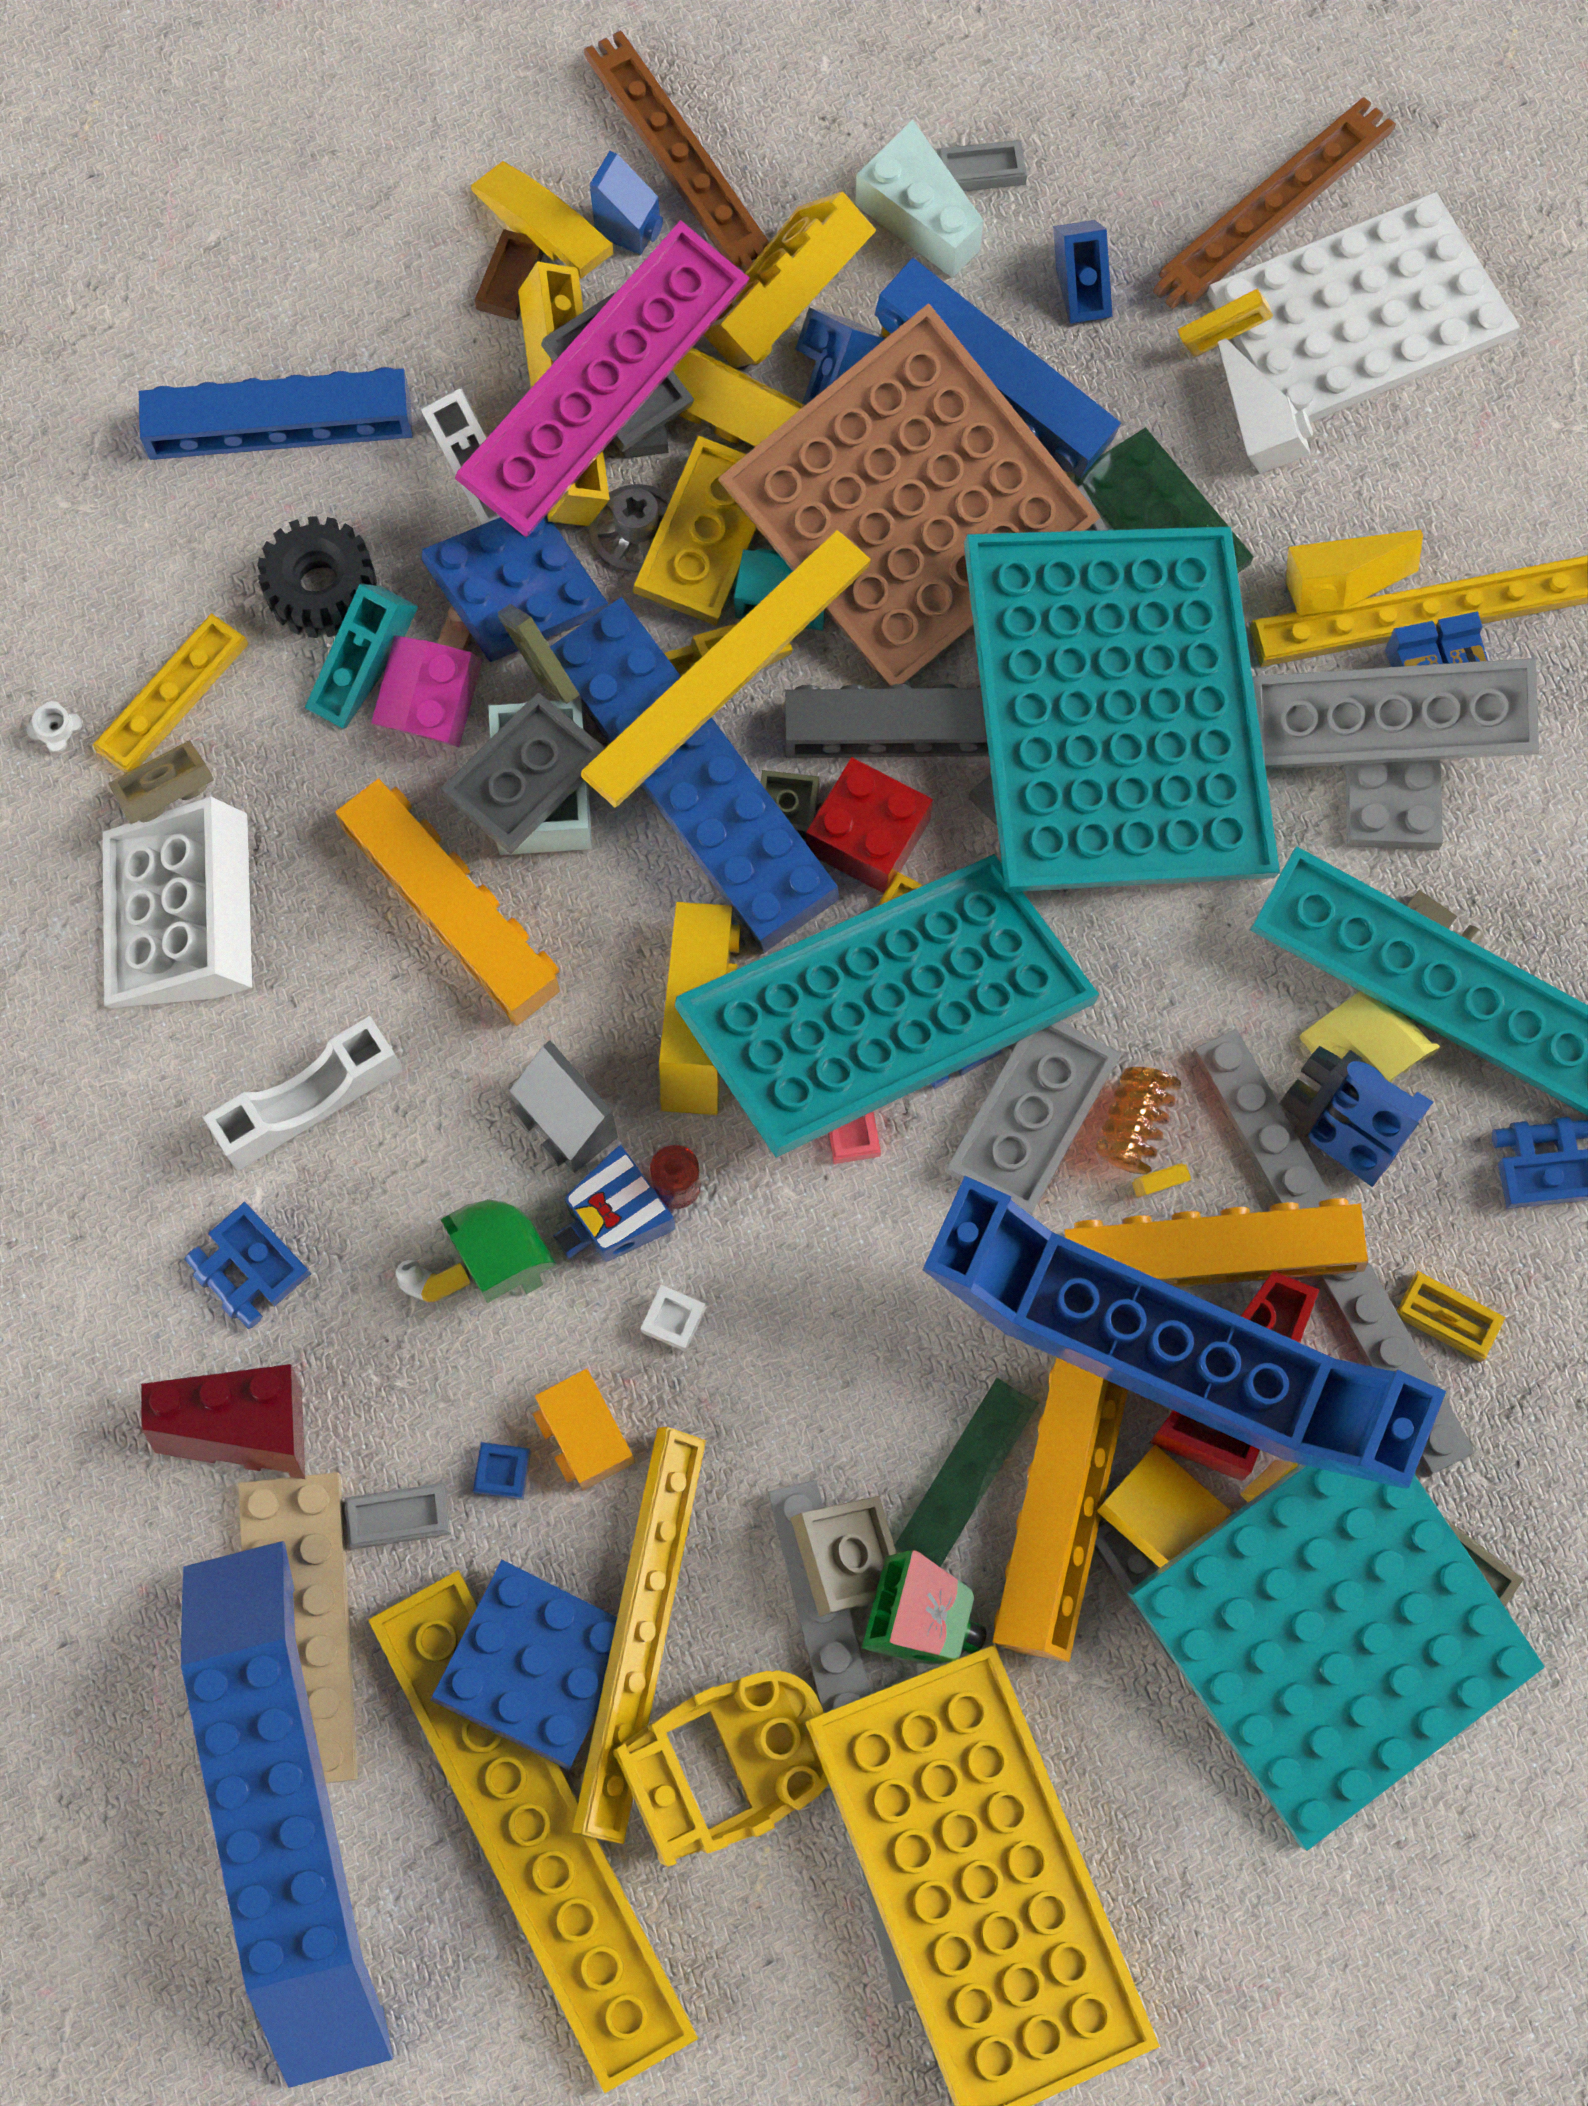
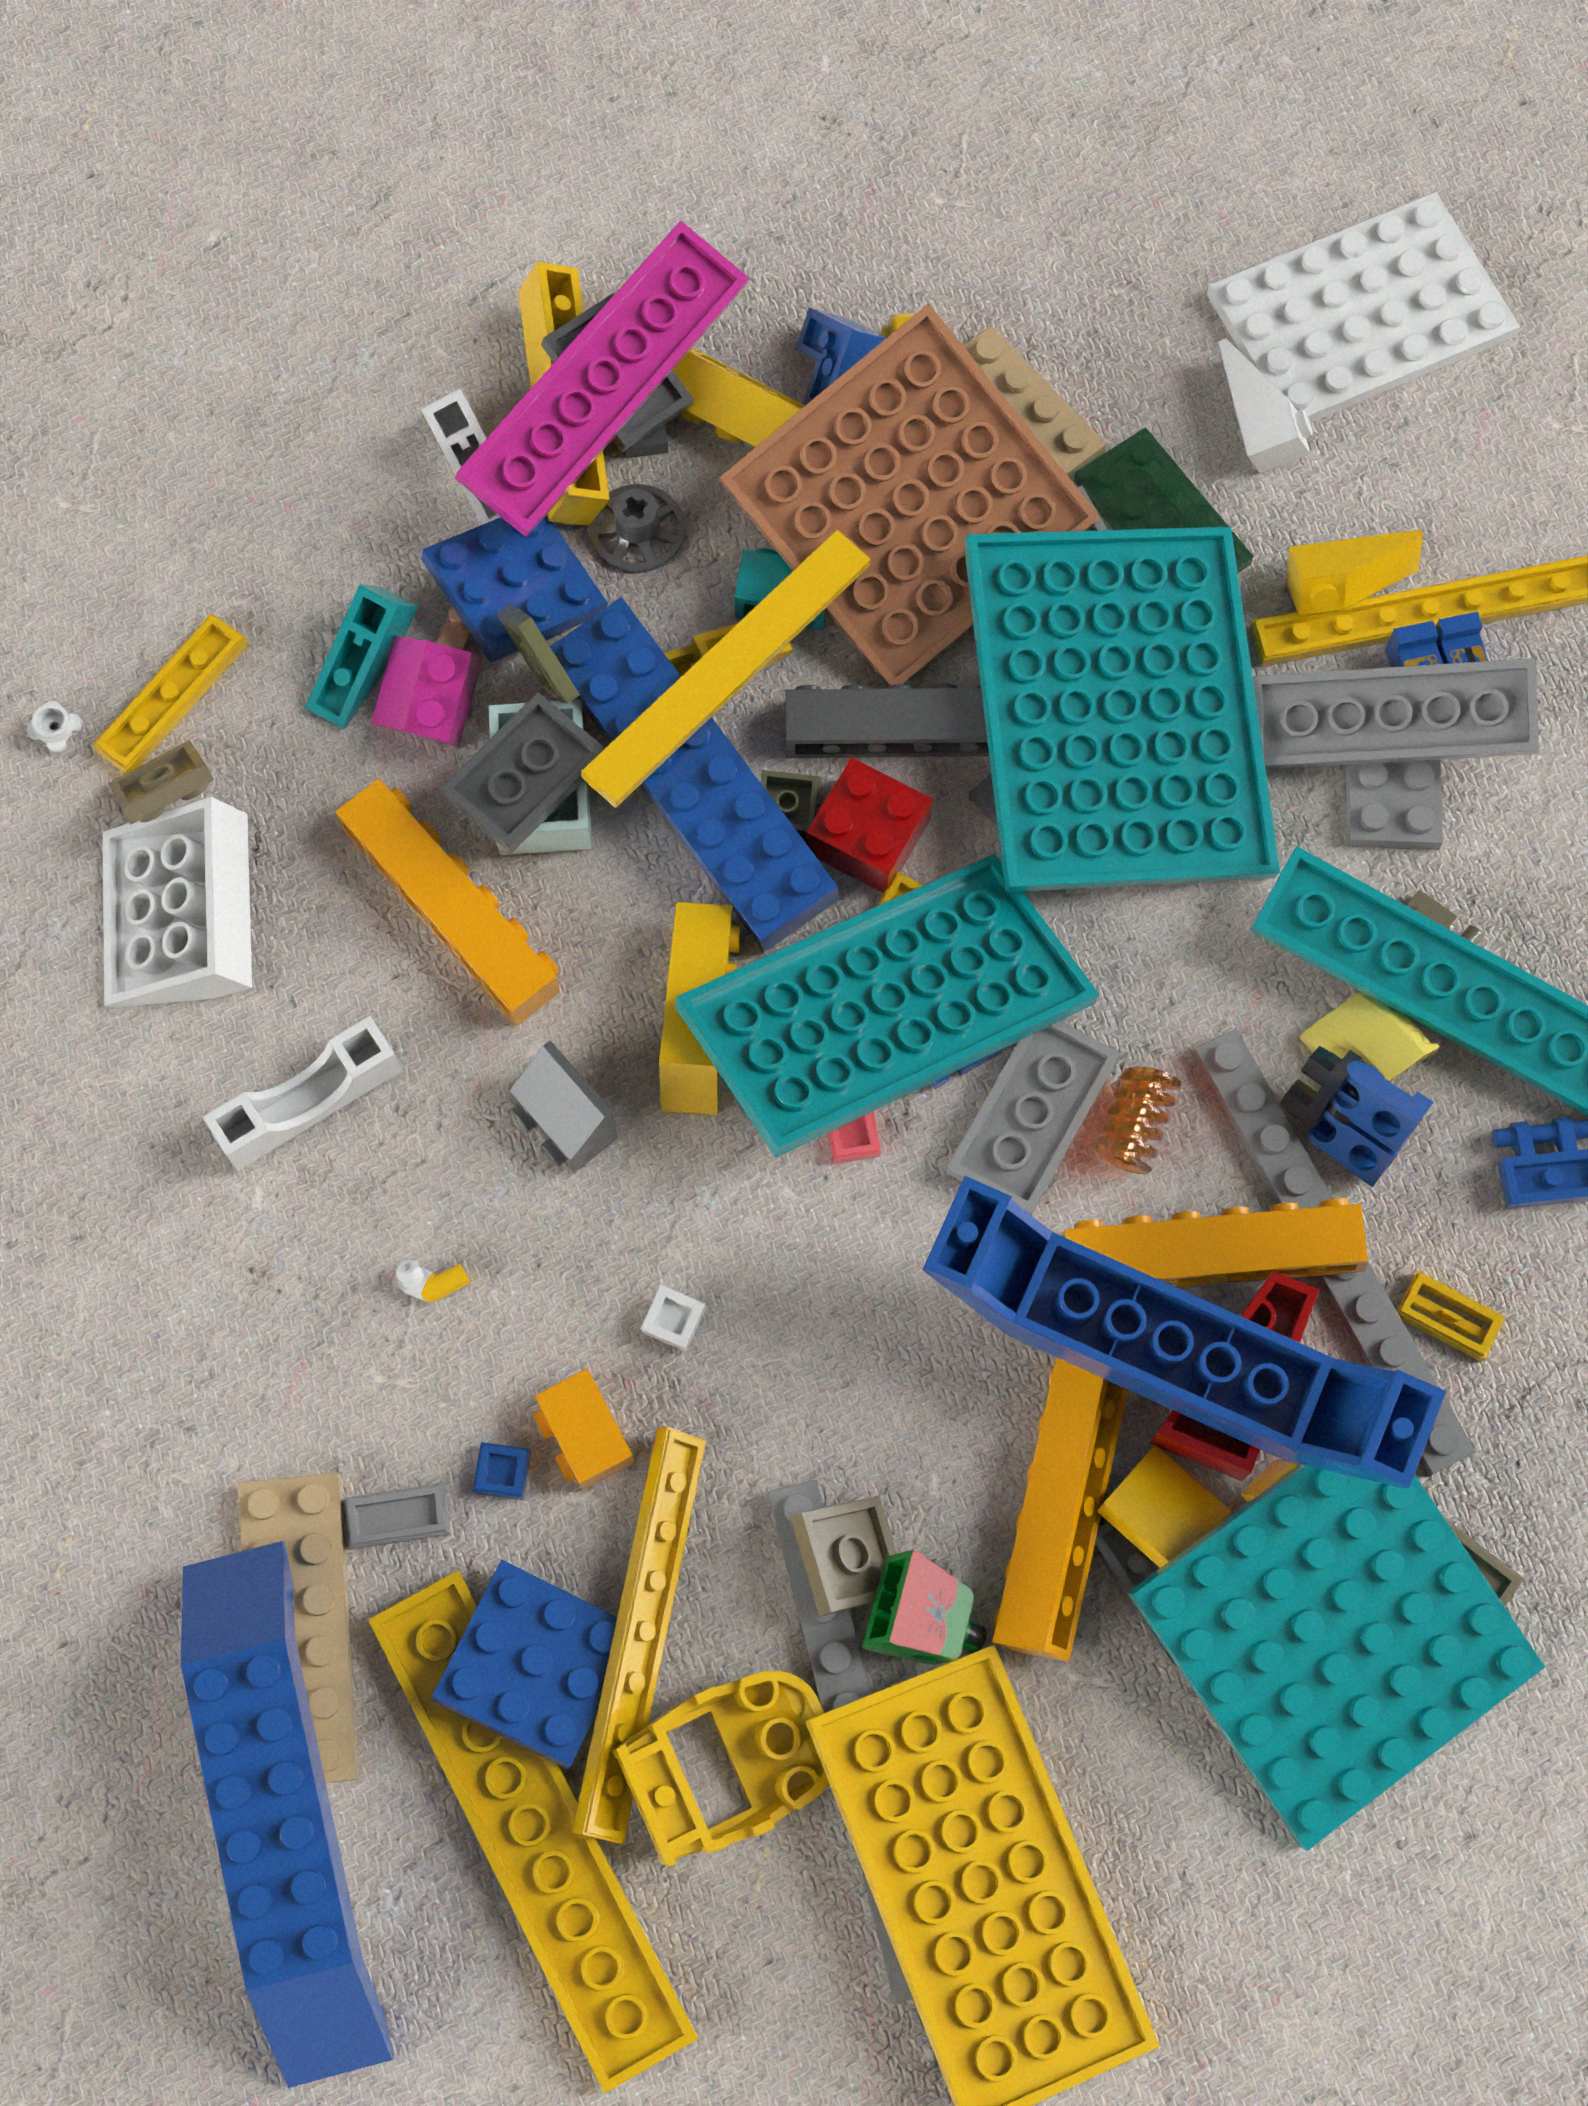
blue brick [138,367,413,460] -> none
dark red wedge [141,1364,305,1479] -> none
blue plate [184,1201,311,1329] -> none
black tyre [257,516,377,638] -> none
green brick [440,1199,556,1303] -> none
yellow slope [471,161,613,279] -> none
reddish brown tile [475,229,544,321] -> none
torso [553,1145,676,1262] -> none
dark orange hinge [583,30,769,274] -> none
blue slope [590,151,663,255] -> none
yellow plate [633,435,757,626] -> none
clear red head [650,1145,701,1209] -> none
yellow wedge [704,191,876,368] -> none
light aqua wedge [855,119,984,278] -> none
blue brick [874,257,1121,479] -> none
clear green plate [894,1377,1039,1567] -> none
light grey tile [937,140,1027,191] -> none
blue slope [1053,220,1113,324] -> none
yellow tile [1132,1163,1192,1198] -> none
dark orange hinge [1153,97,1396,309] -> none
yellow tile [1177,288,1273,357] -> none

